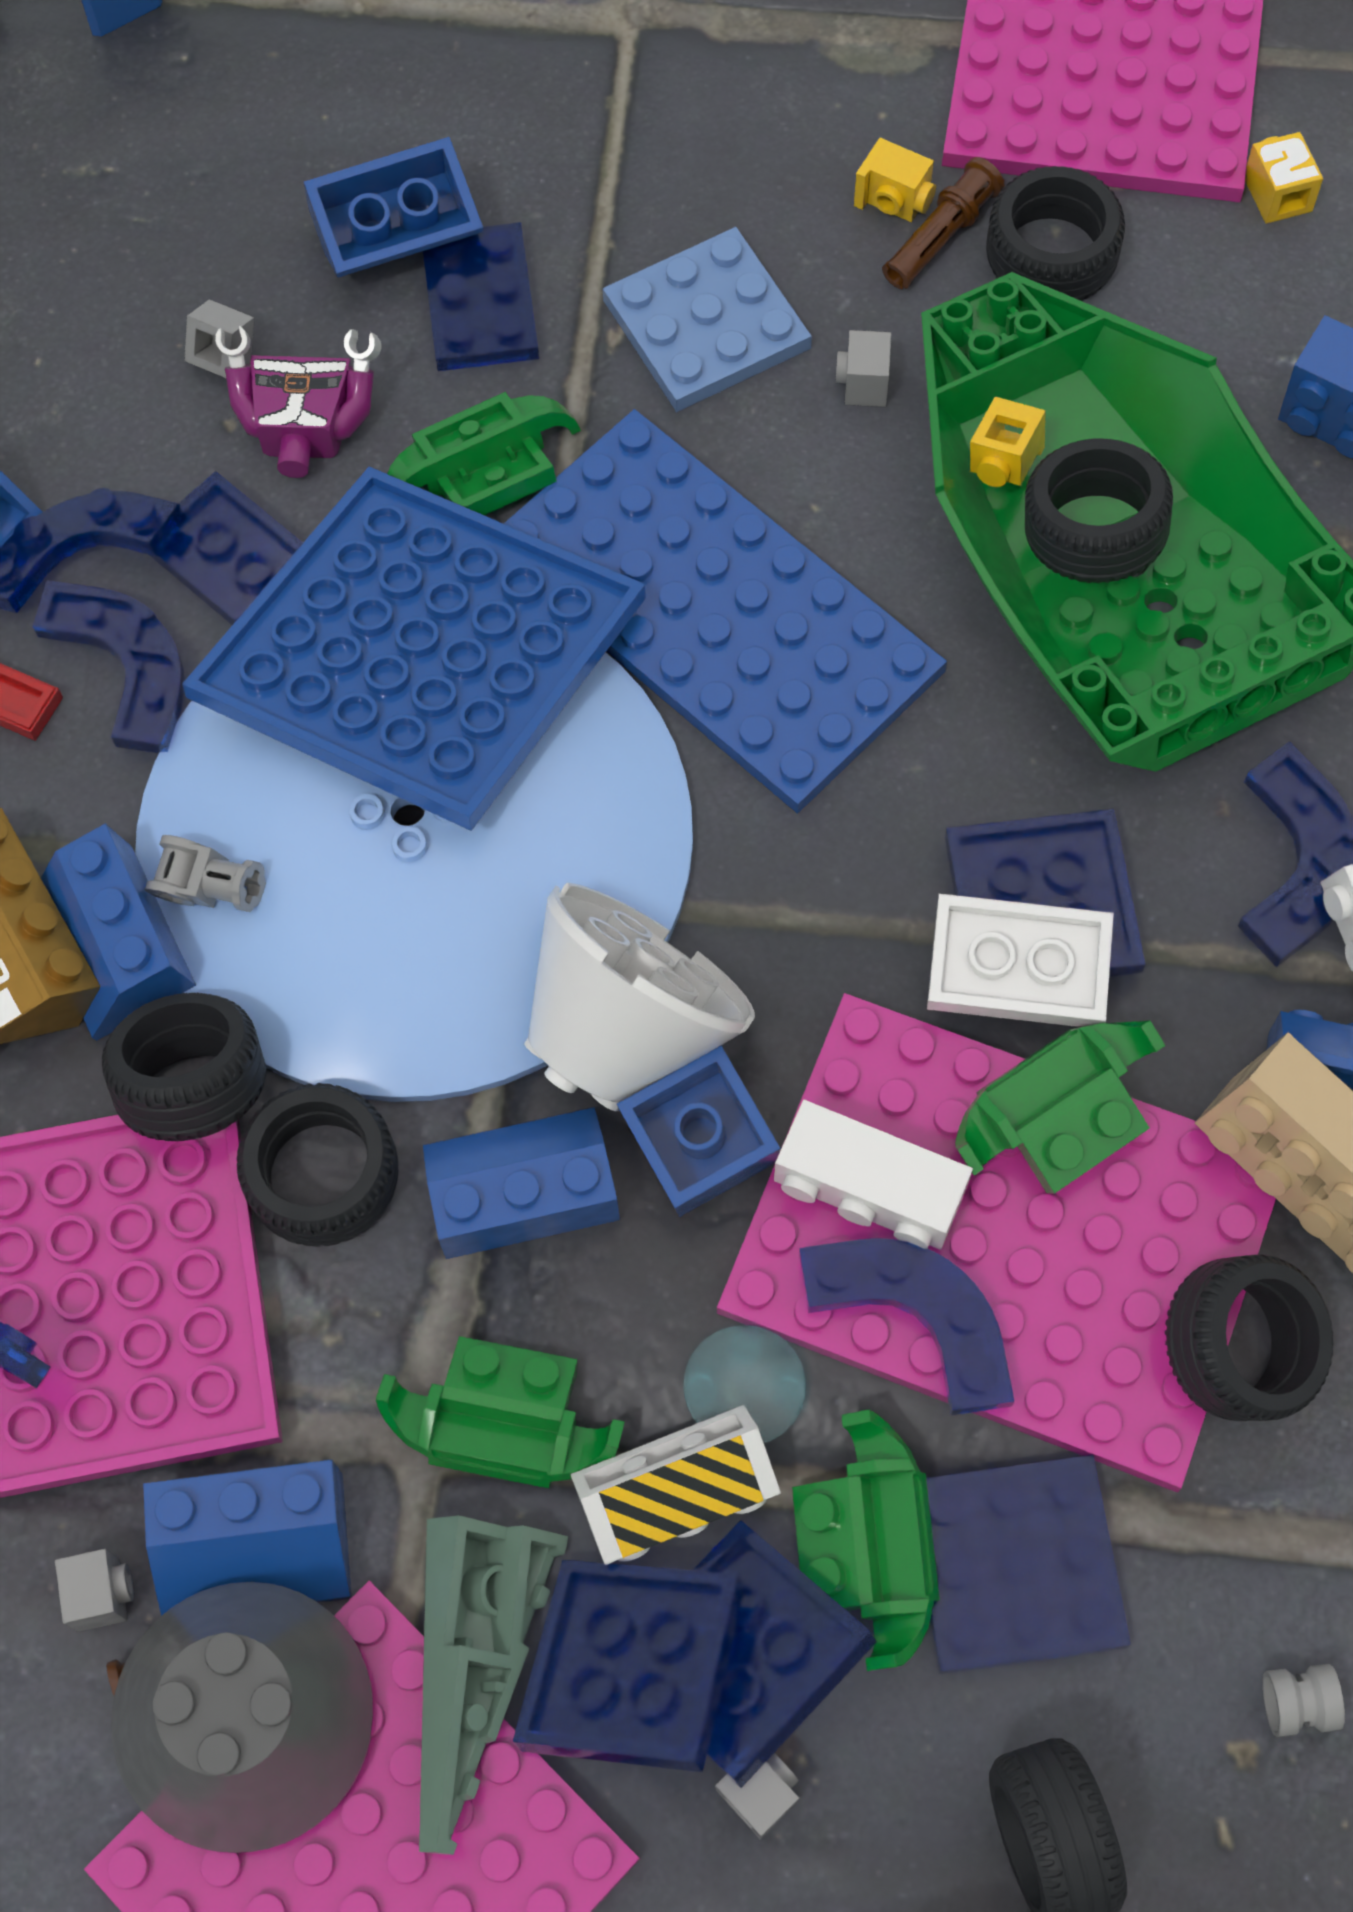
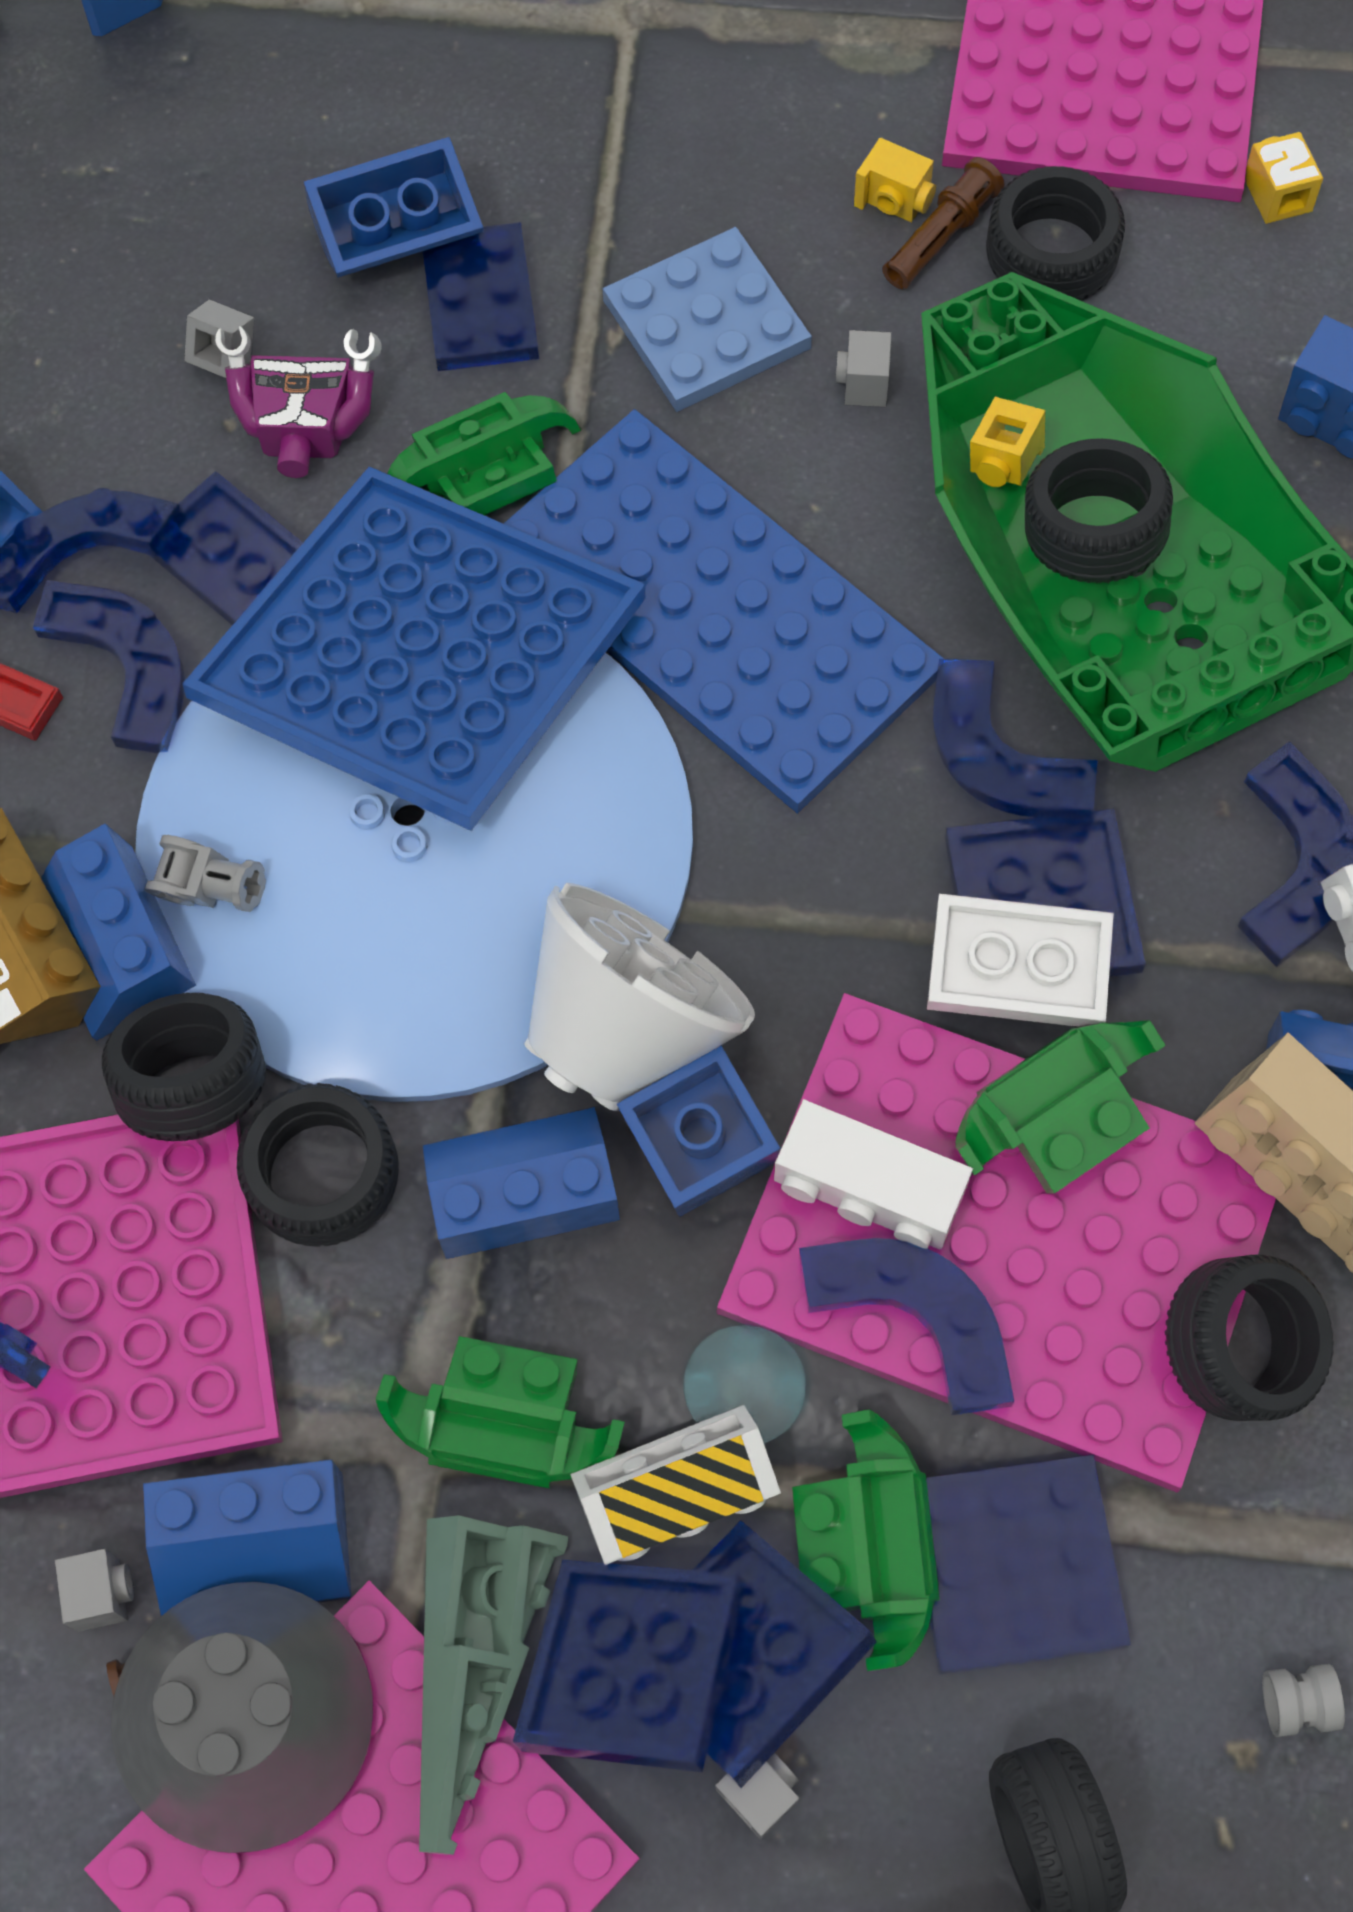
none -> clear blue plate [933,659,1098,821]

